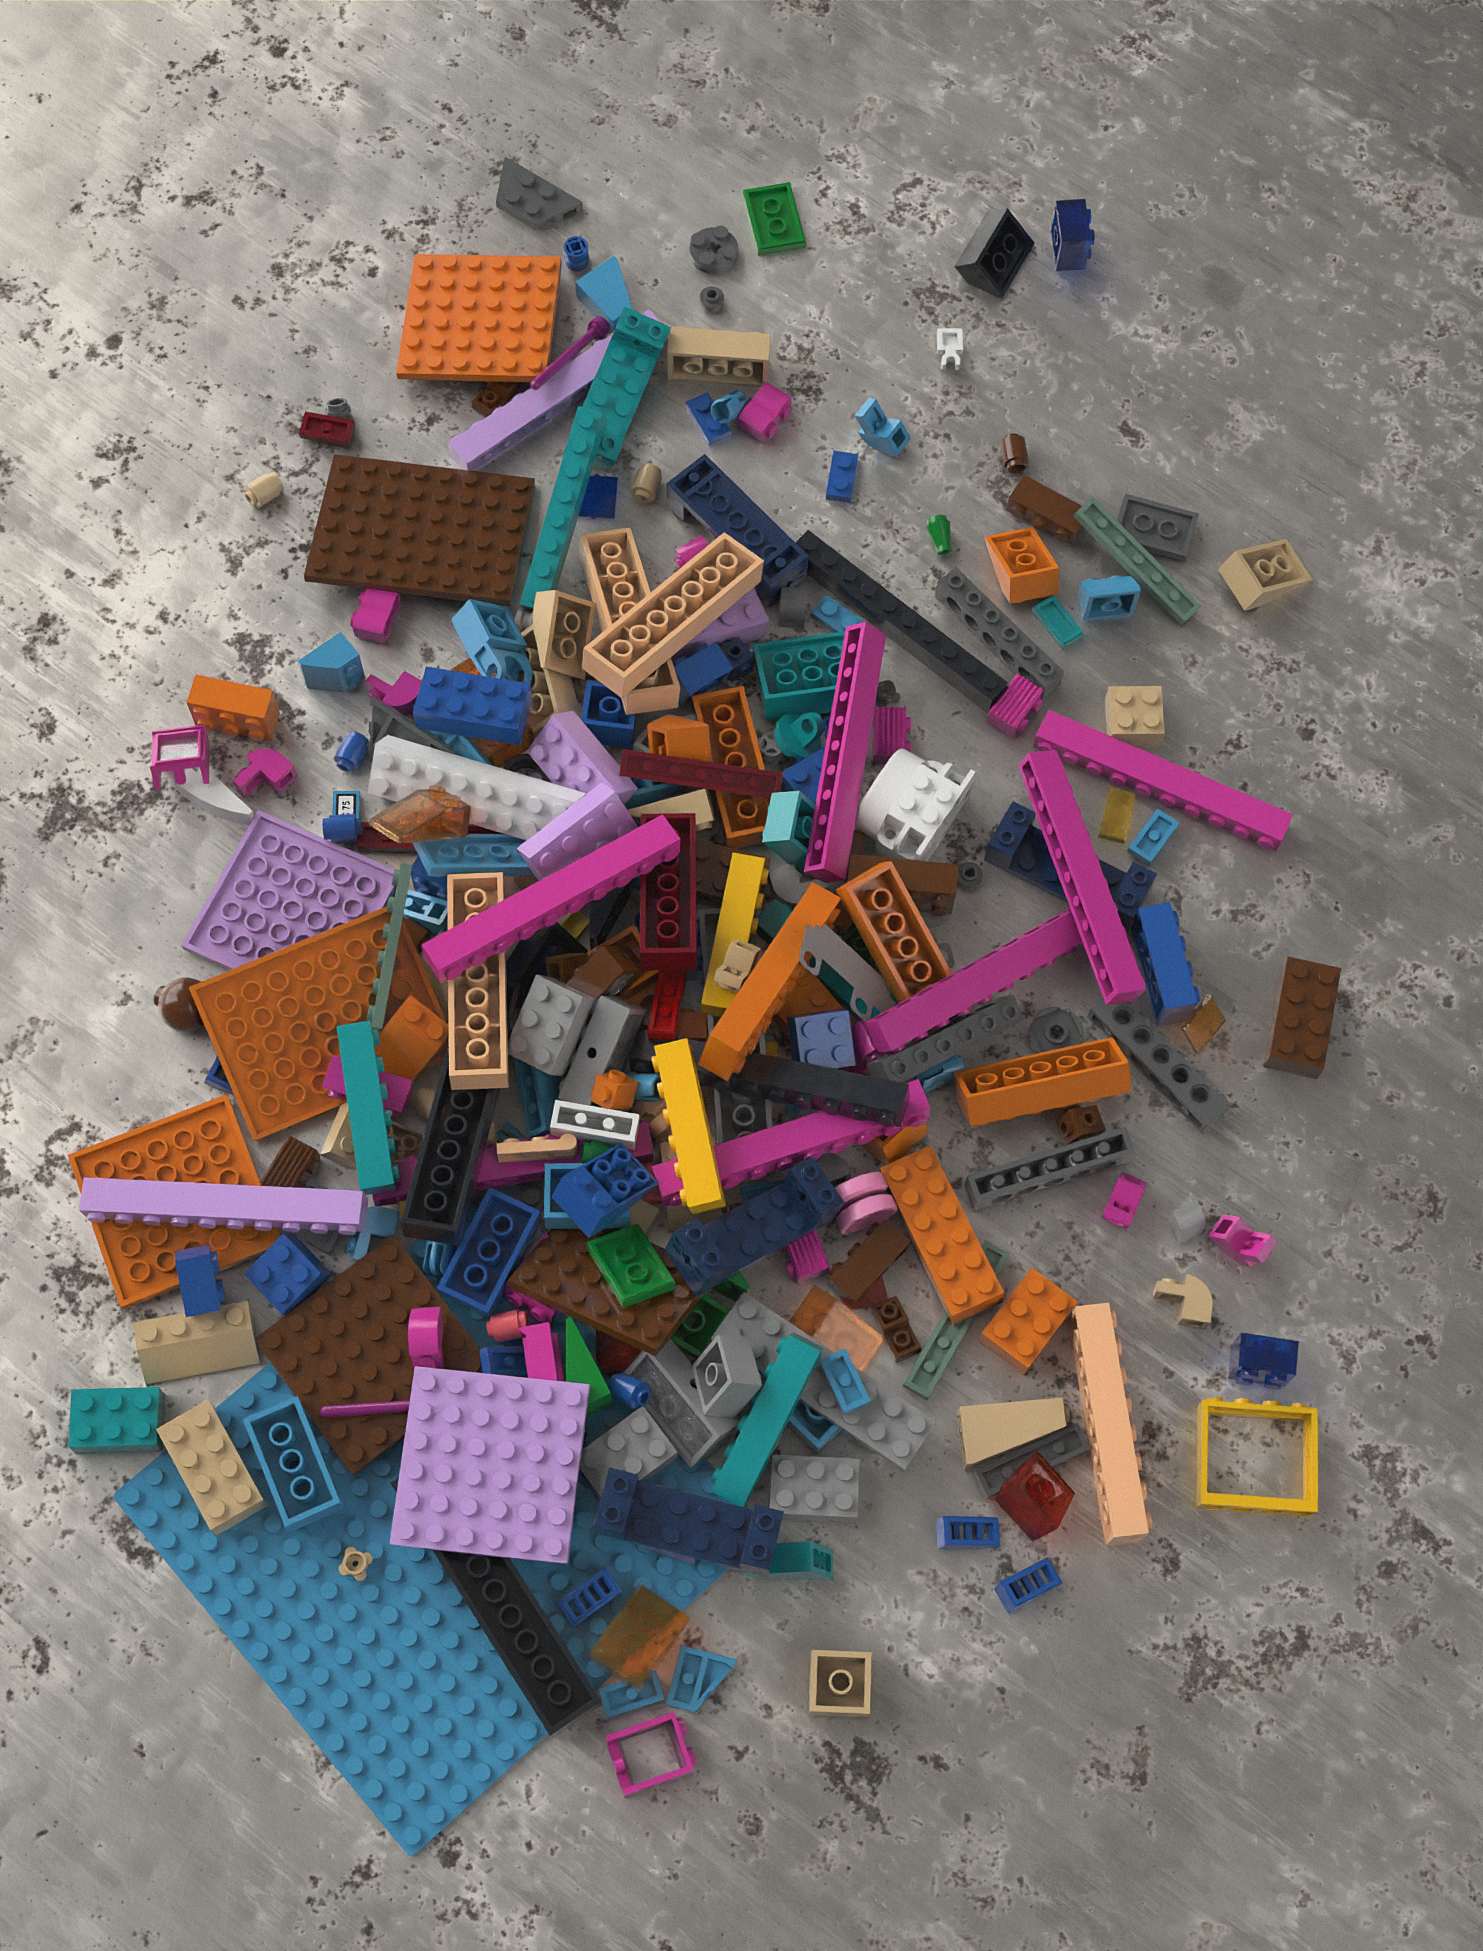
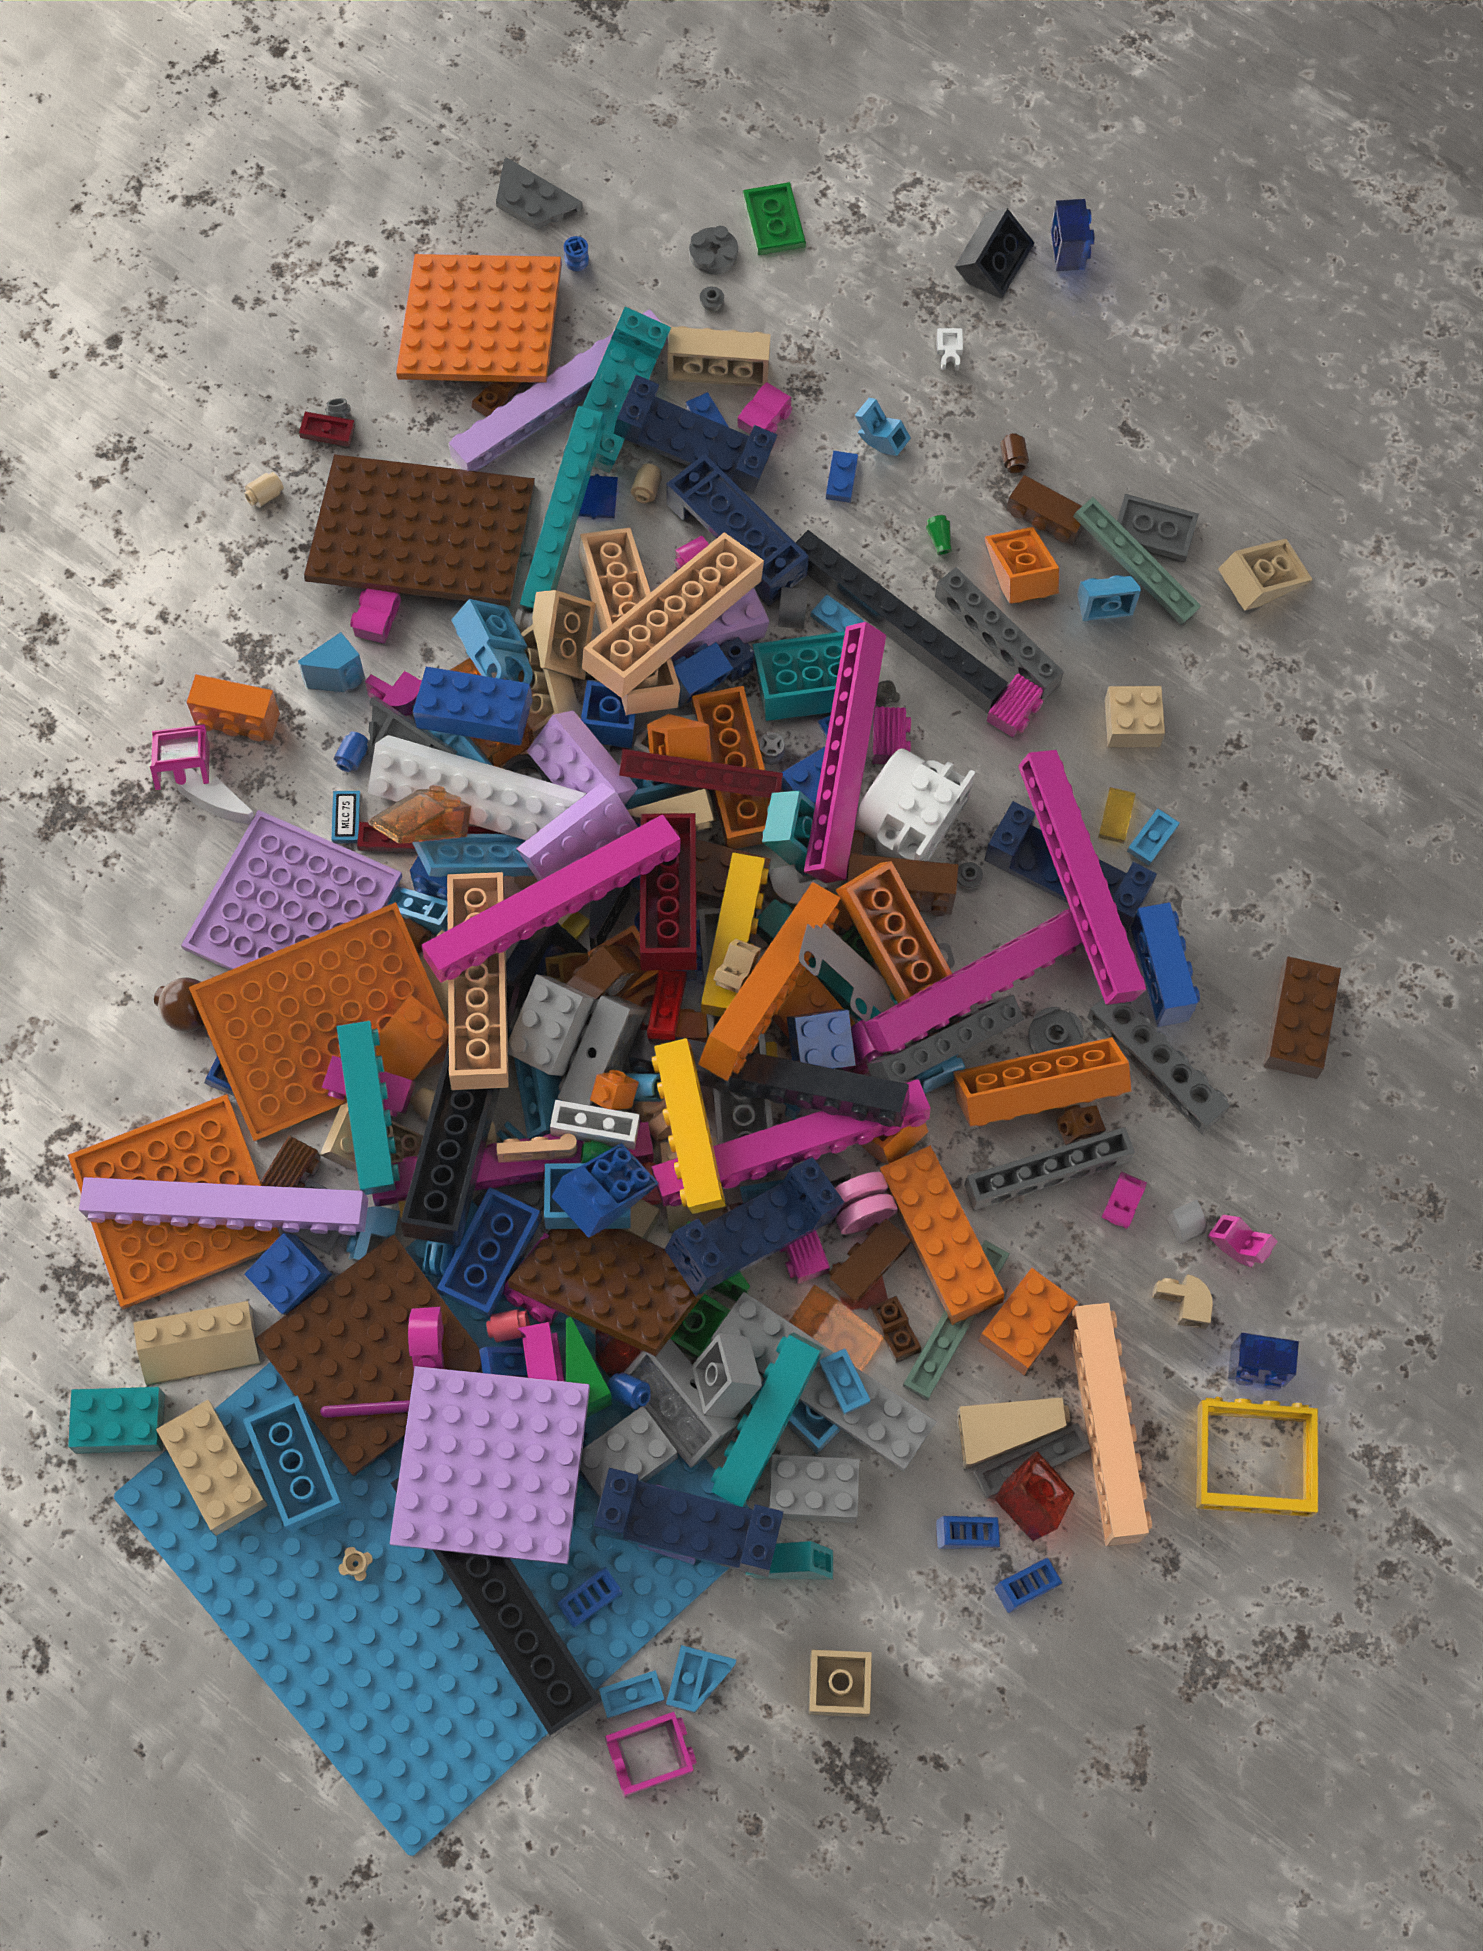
blue brick [175,1244,225,1317] -> none
dark pink brick [233,749,298,798] -> none
blue brick [322,814,363,842] -> none
sand green plate [366,863,412,1030] -> none
magenta piece [530,316,610,390] -> none
dark azure slope [575,256,632,334] -> none
green tile [586,1223,675,1308] -> none
clear orange slope [589,1585,690,1694] -> none
dark azure arm [711,389,752,424] -> none
teal tile [773,712,824,762] -> none
teal tile [1031,595,1084,650] -> none
dark pink brick [1033,709,1293,851] -> none
clear orange piece [1181,994,1226,1055] -> none
none -> dark blue plate [613,375,778,494]

